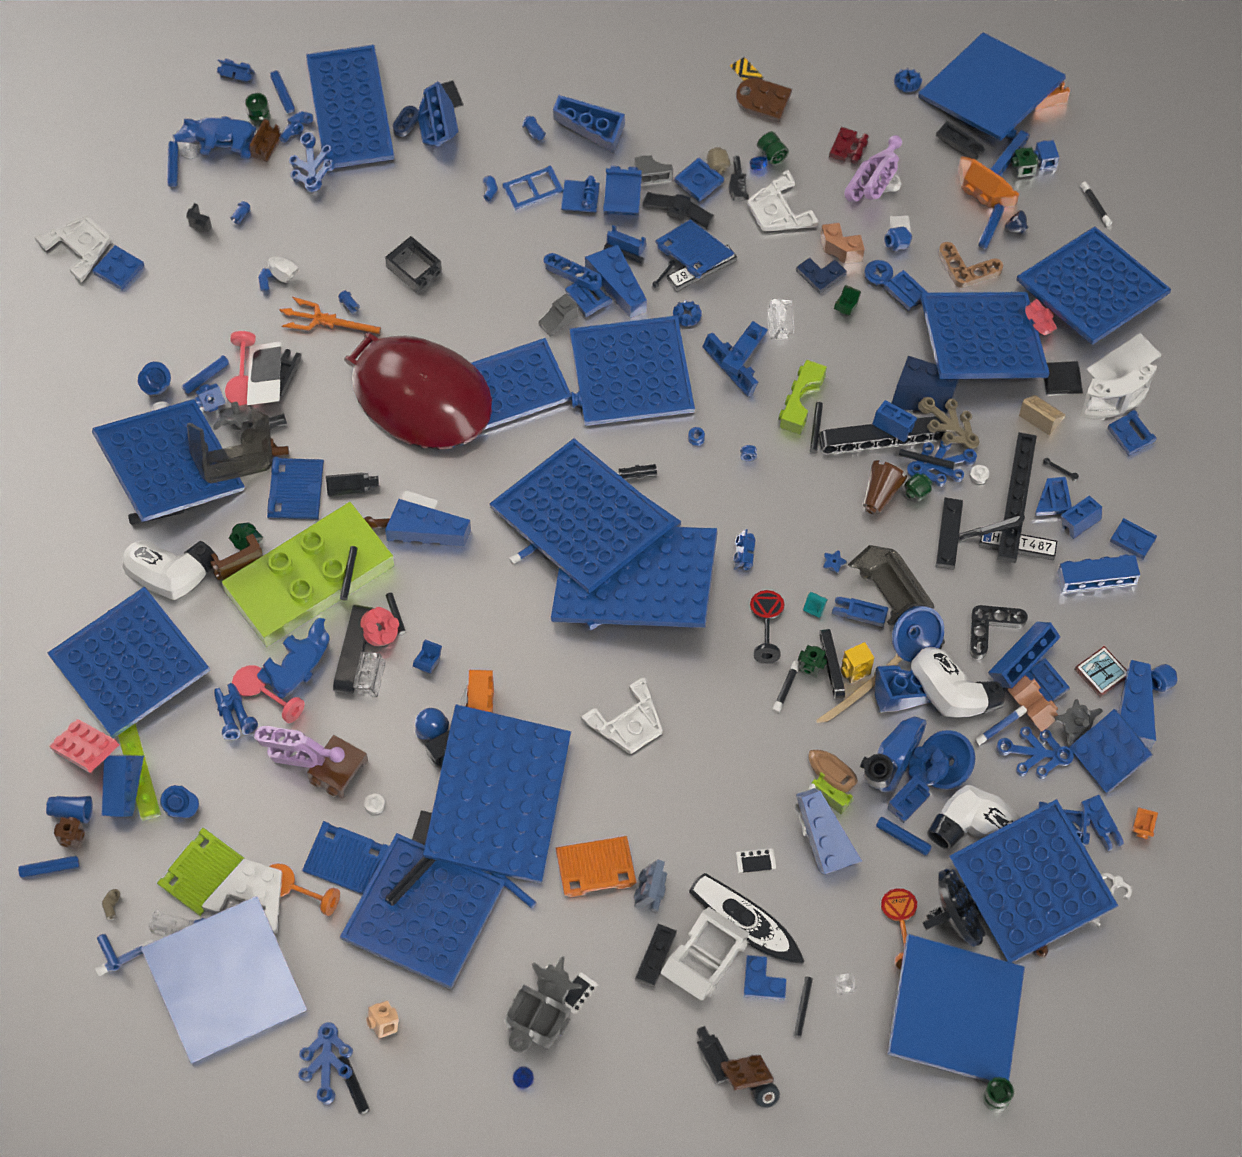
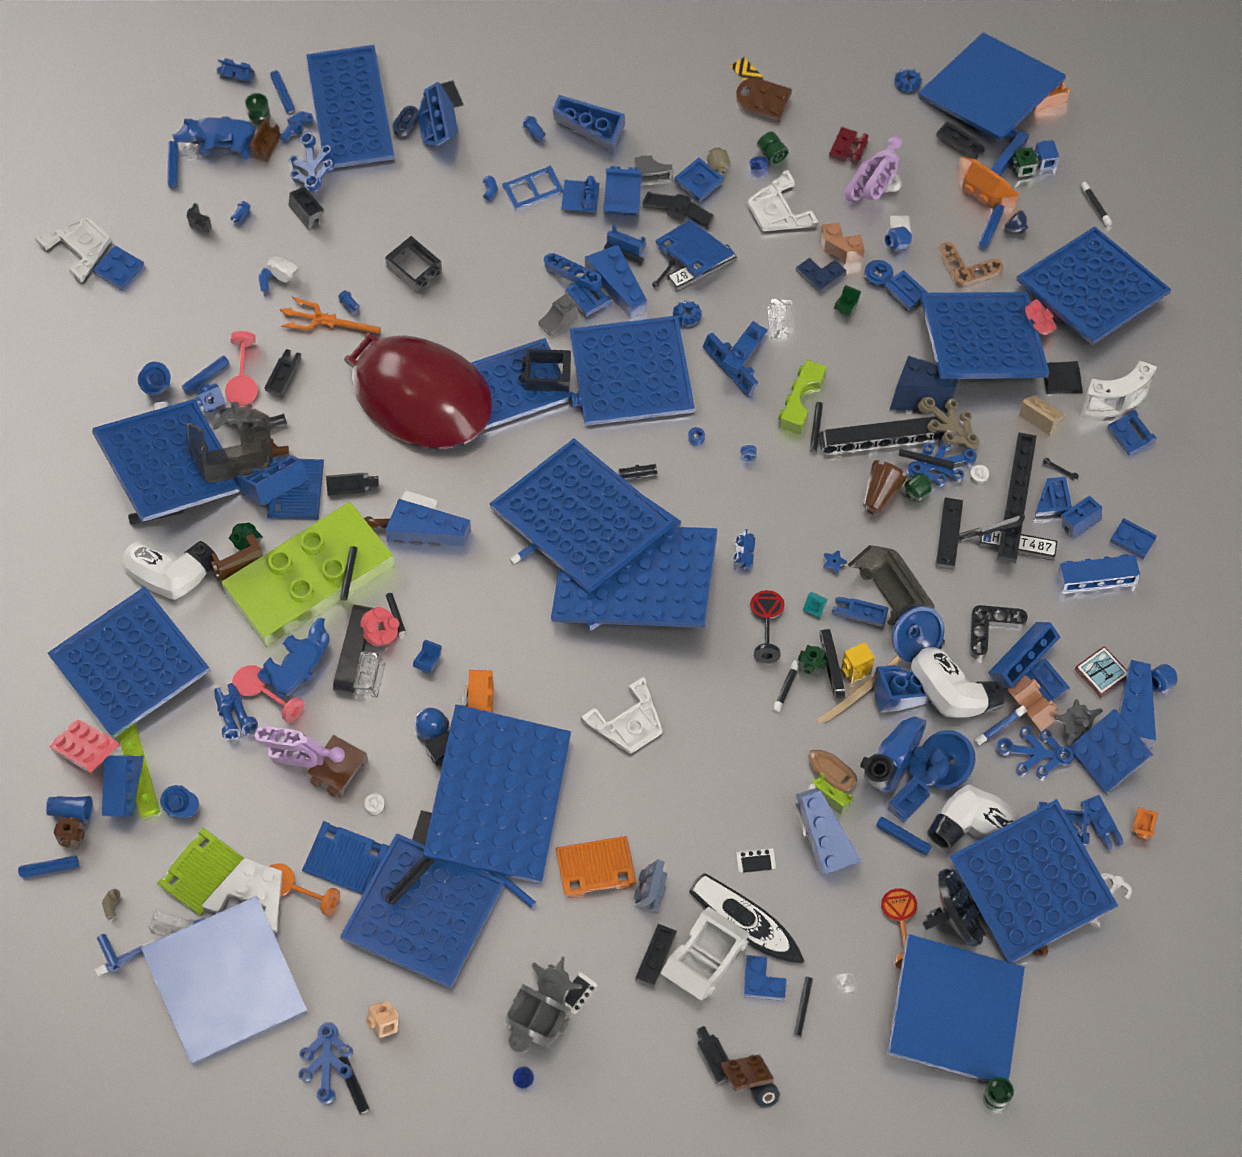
sticker [247,342,281,405] -> none
black piece [728,156,749,201] -> none
blue hinge [872,400,917,442] -> none
white sticker [1087,333,1162,392] -> none
none -> blue wedge [236,455,308,505]
none -> black hinge [288,186,324,229]
none -> black window [521,349,571,392]

